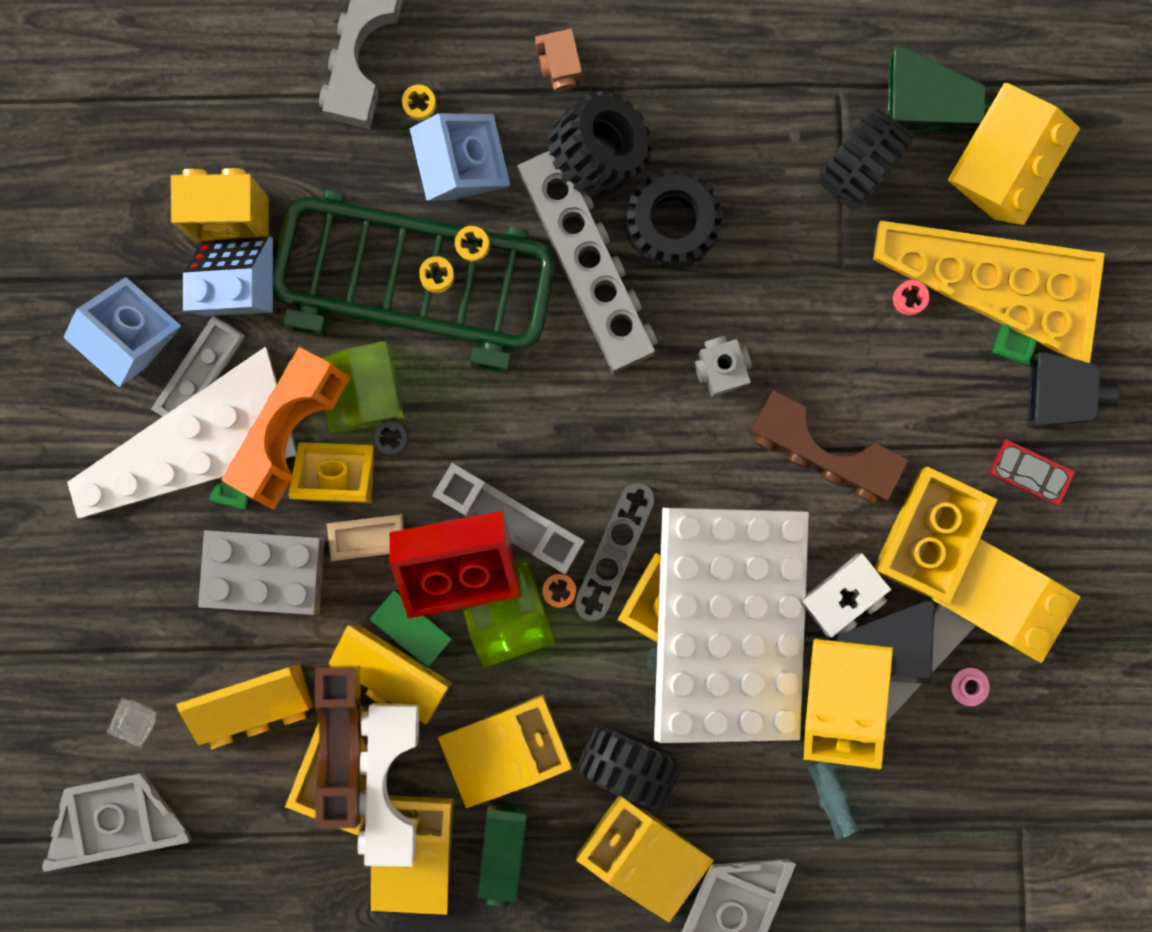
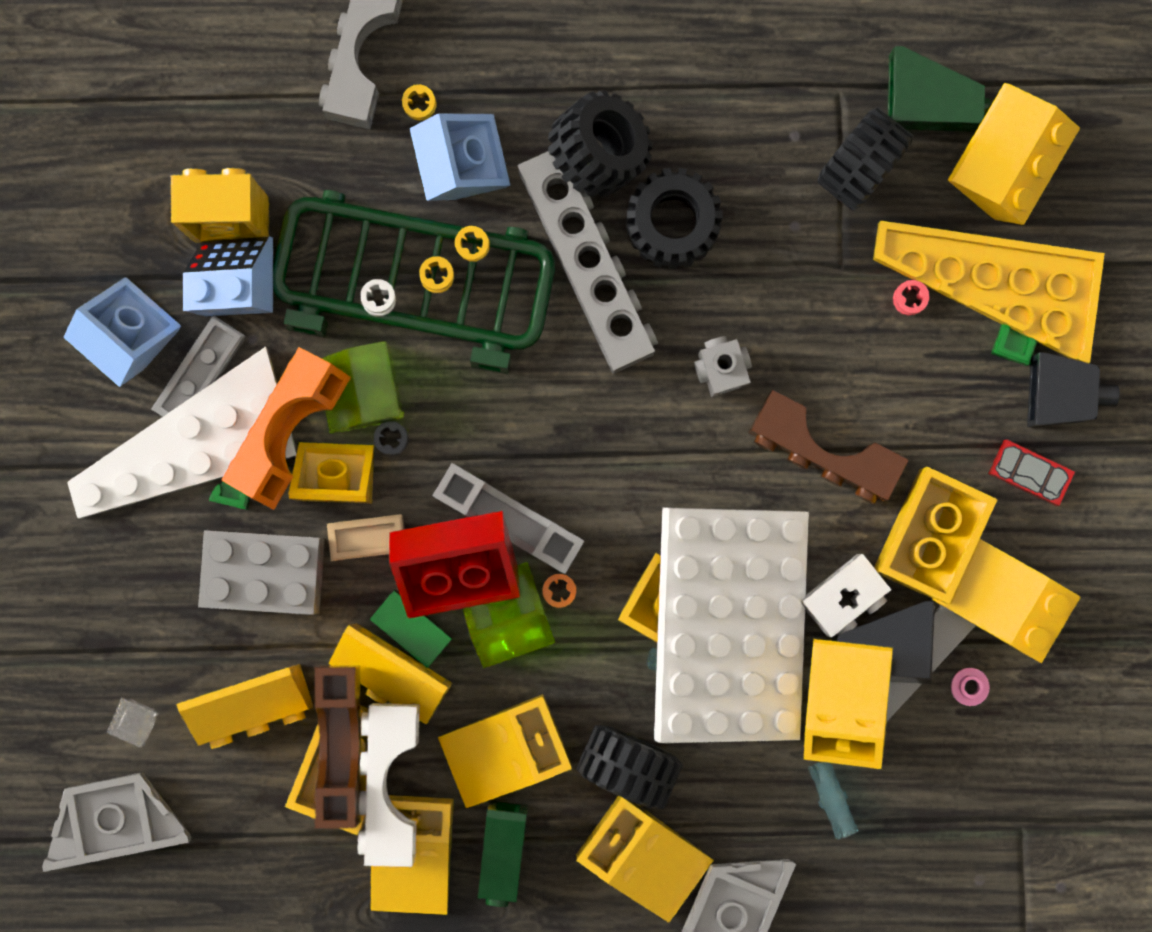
nougat brick [535,28,582,92] -> none
dark grey beam [575,483,654,621] -> none
none -> white bush [361,279,396,317]

